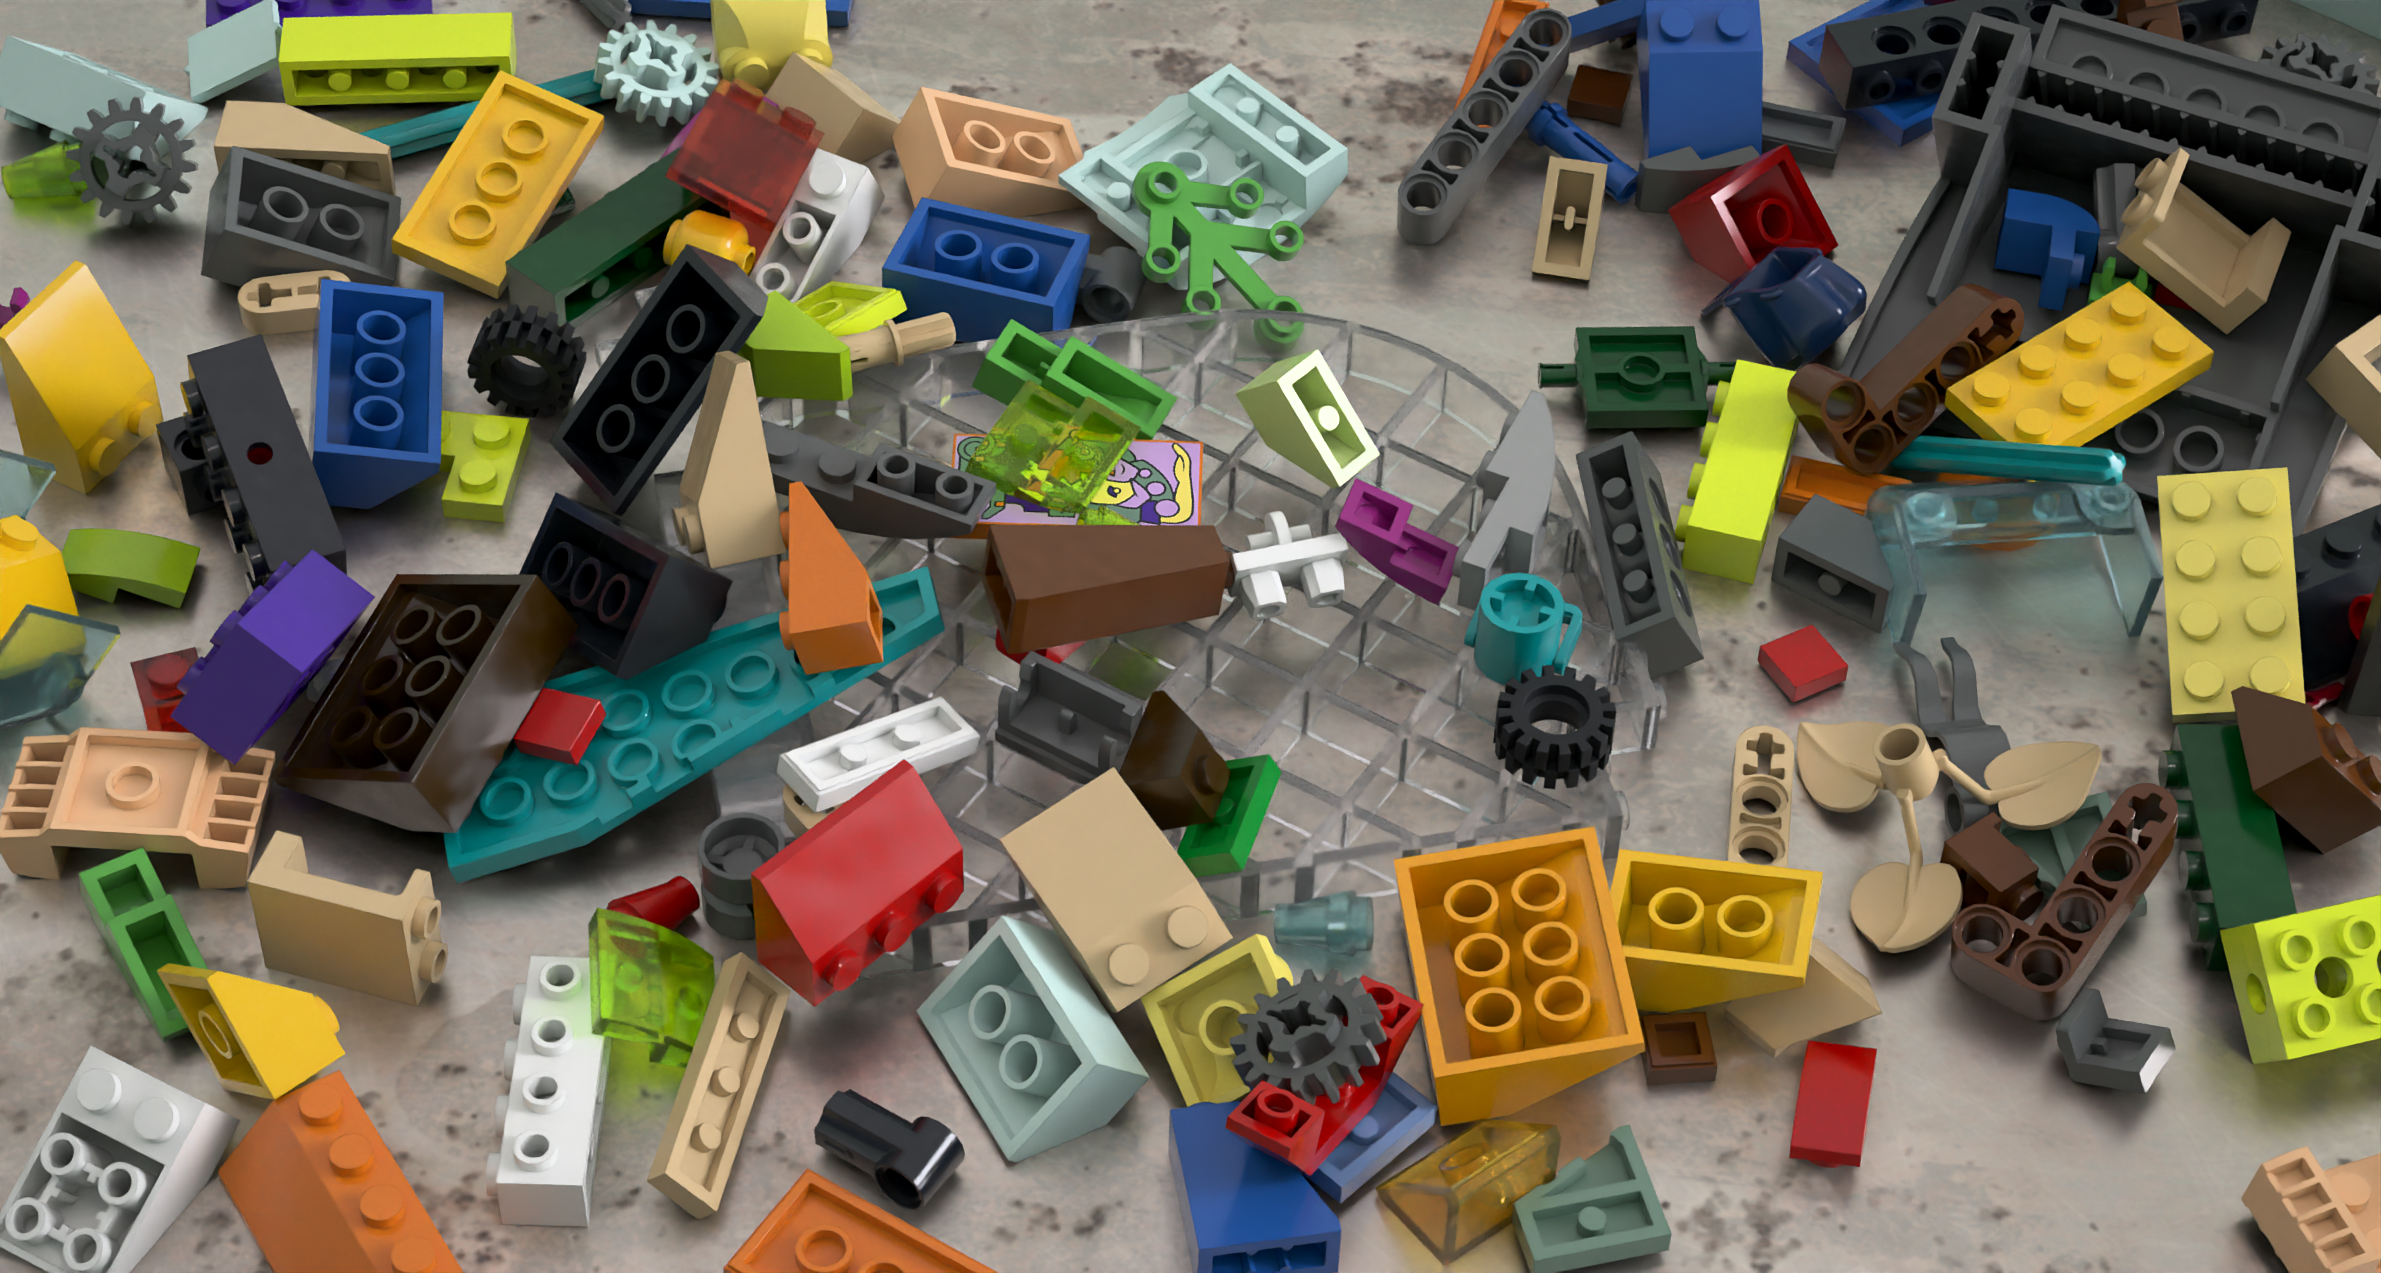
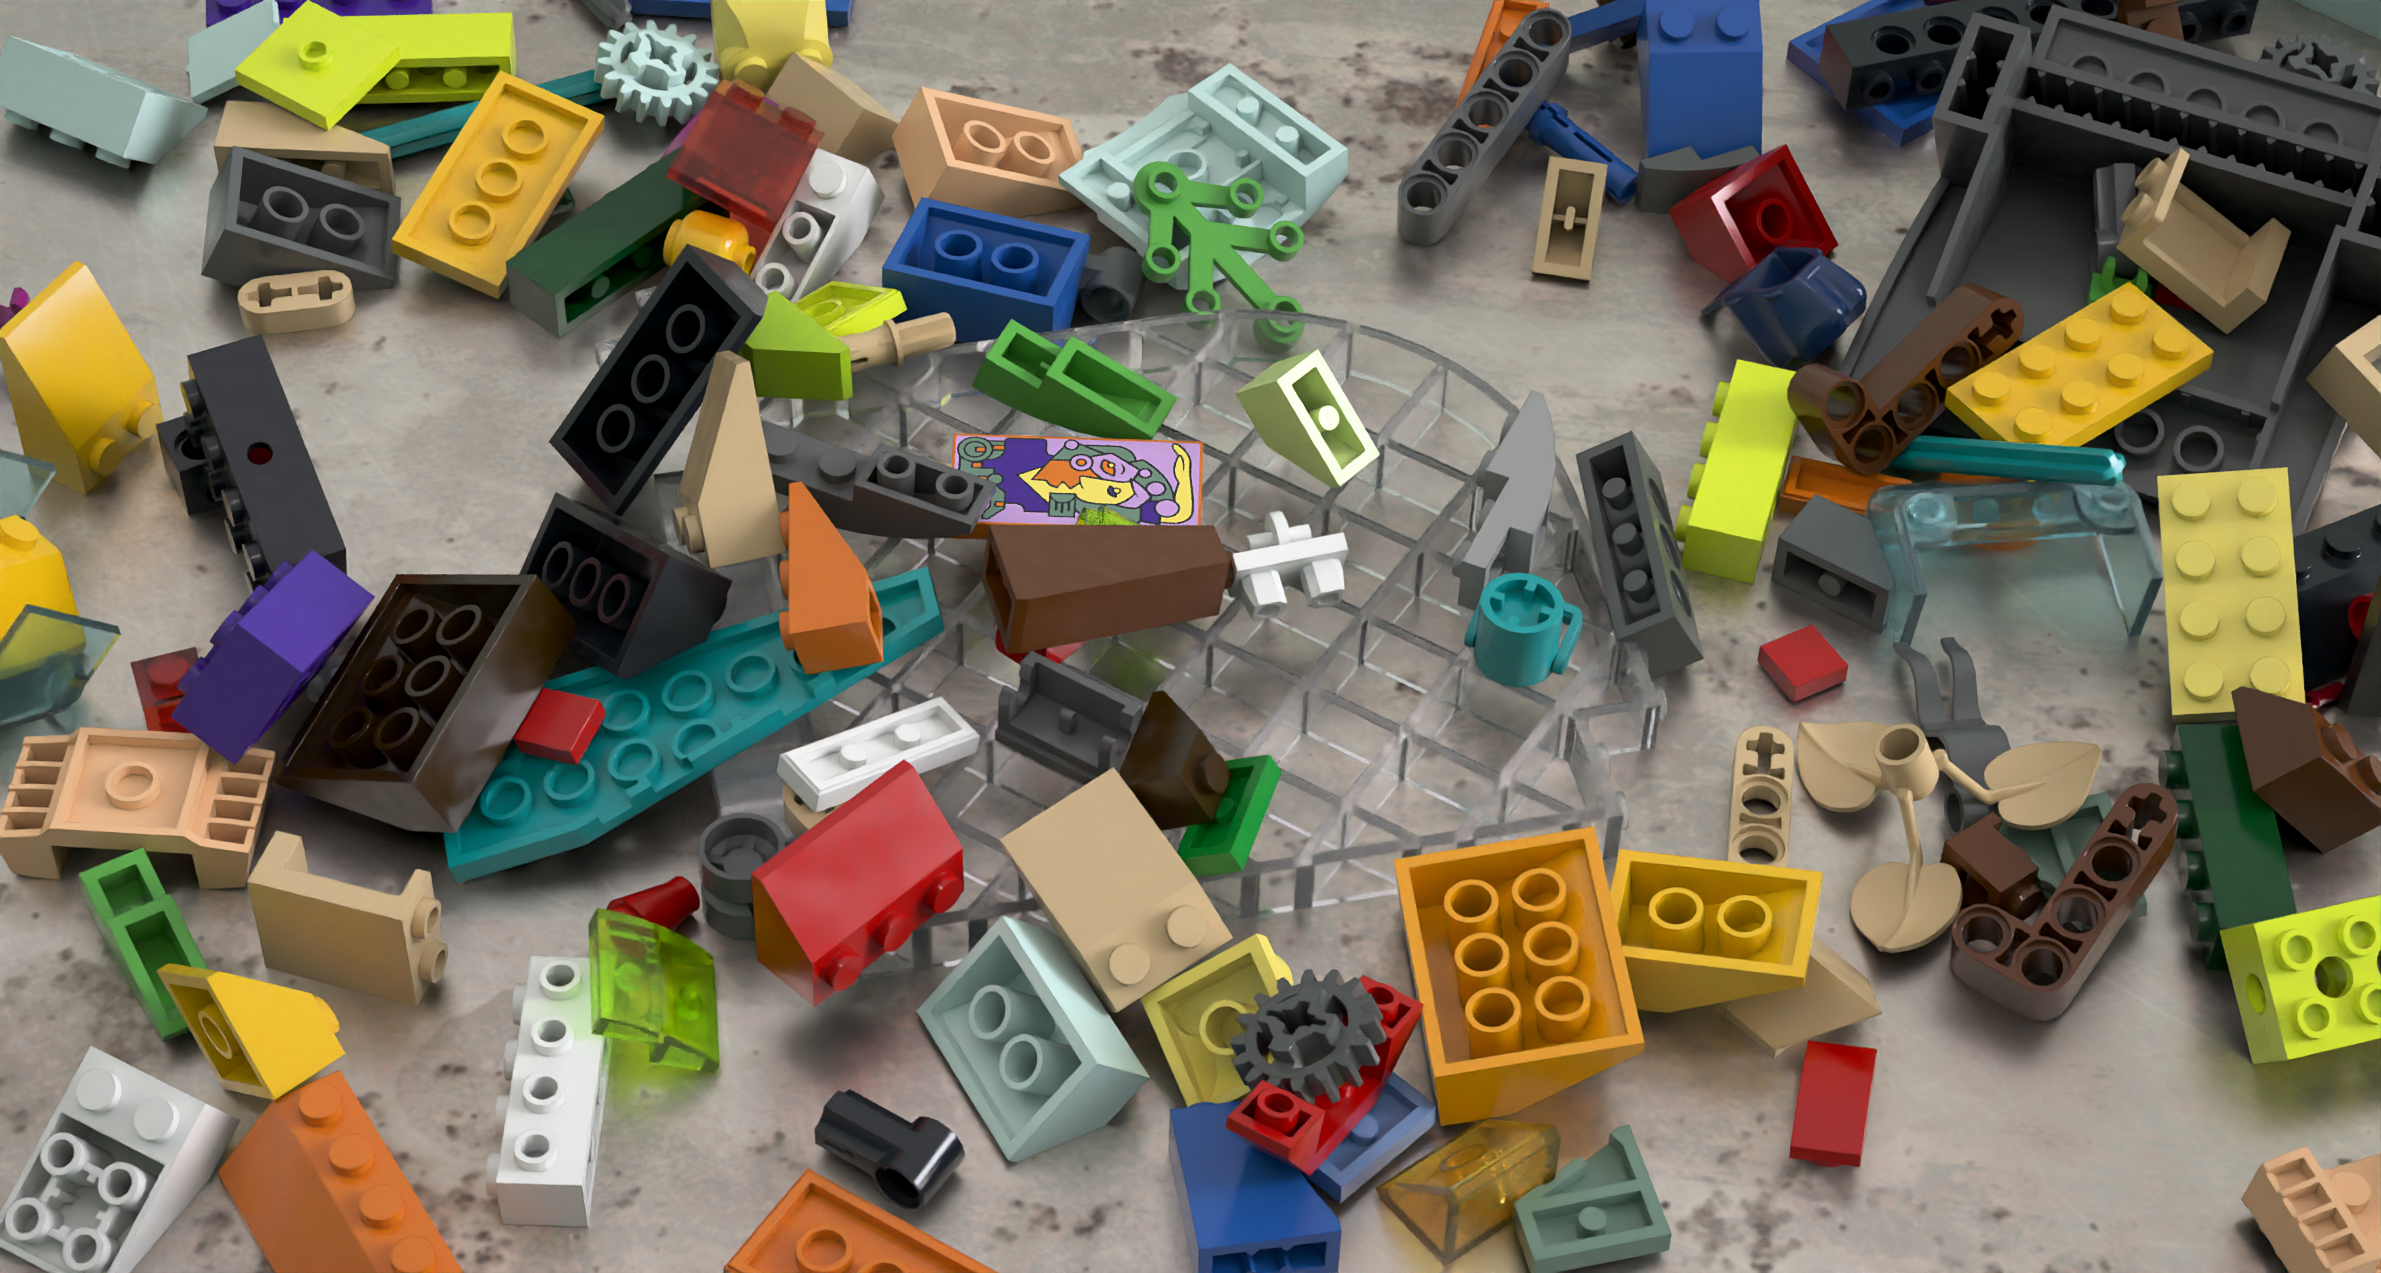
clear neon green cone [1,139,88,200] -> none
lime slope [62,528,201,609] -> none
dark grey gear [66,96,198,225] -> none
blue slope [308,279,444,509] -> none
neon yellow plate [439,410,531,523] -> none
black tyre [467,304,587,418] -> none
tan plate [647,952,791,1220] -> none
clear neon green slope [965,379,1142,515] -> none
clear light blue cone [1274,889,1374,957] -> none
magenta slope [1335,478,1459,606] -> none
black tyre [1493,665,1616,789] -> none
dark green plate [1538,326,1736,428] -> none
reddish brown tile [1566,65,1633,125] -> none
reddish brown tile [1638,1012,1718,1085] -> none
dark grey tile [1762,101,1846,169] -> none
blue brick [1994,188,2100,311] -> none
dark grey bracket [2056,988,2176,1094] -> none
none -> neon yellow plate [234,0,401,131]

